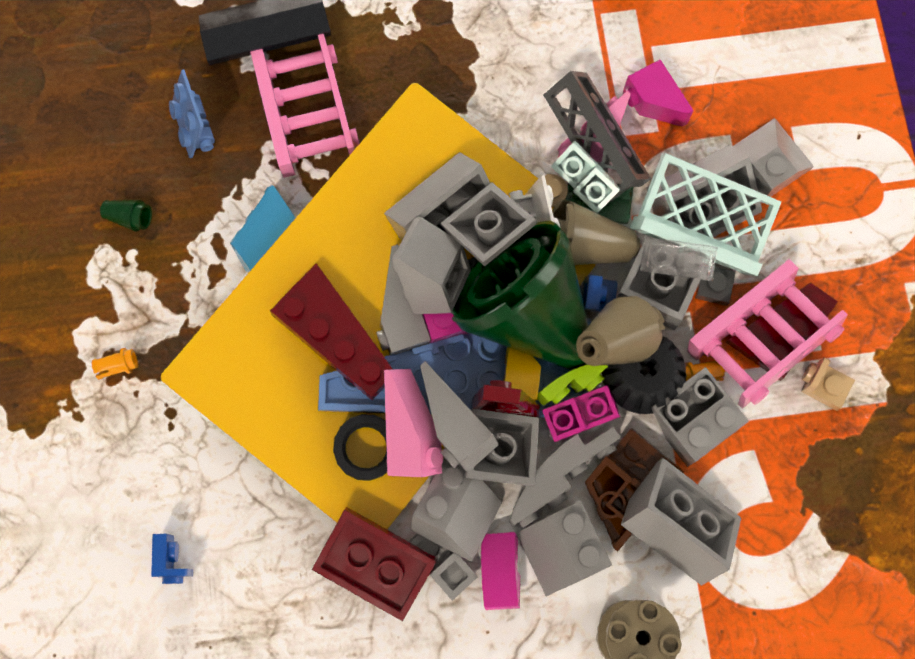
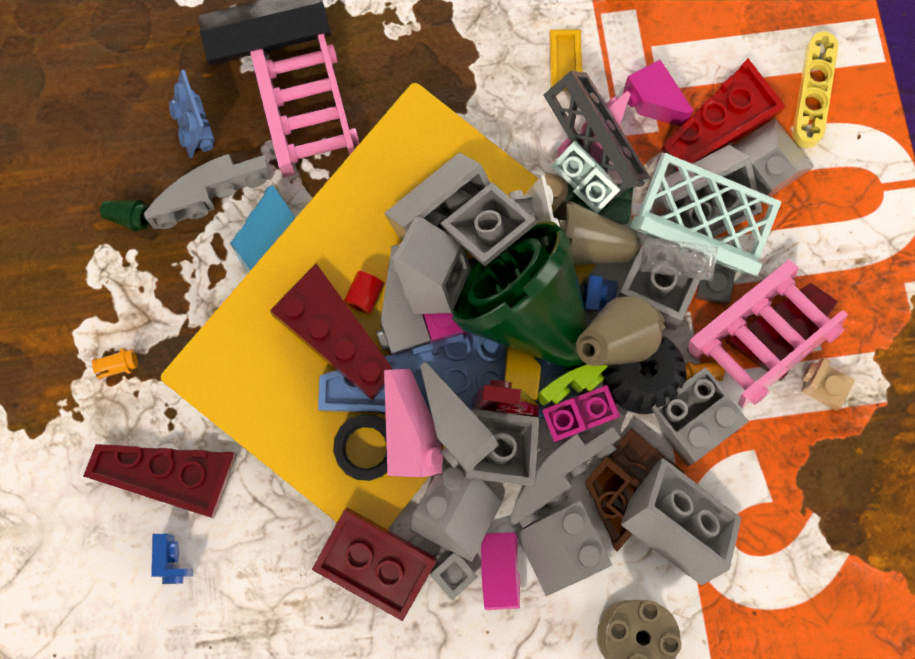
none -> dark red wing [83,444,237,519]
none -> light grey slope [144,154,272,229]
none -> red gear [344,271,385,314]
none -> yellow tile [549,29,582,91]
none -> red wing [661,58,785,171]
none -> light yellow beam [792,32,838,148]

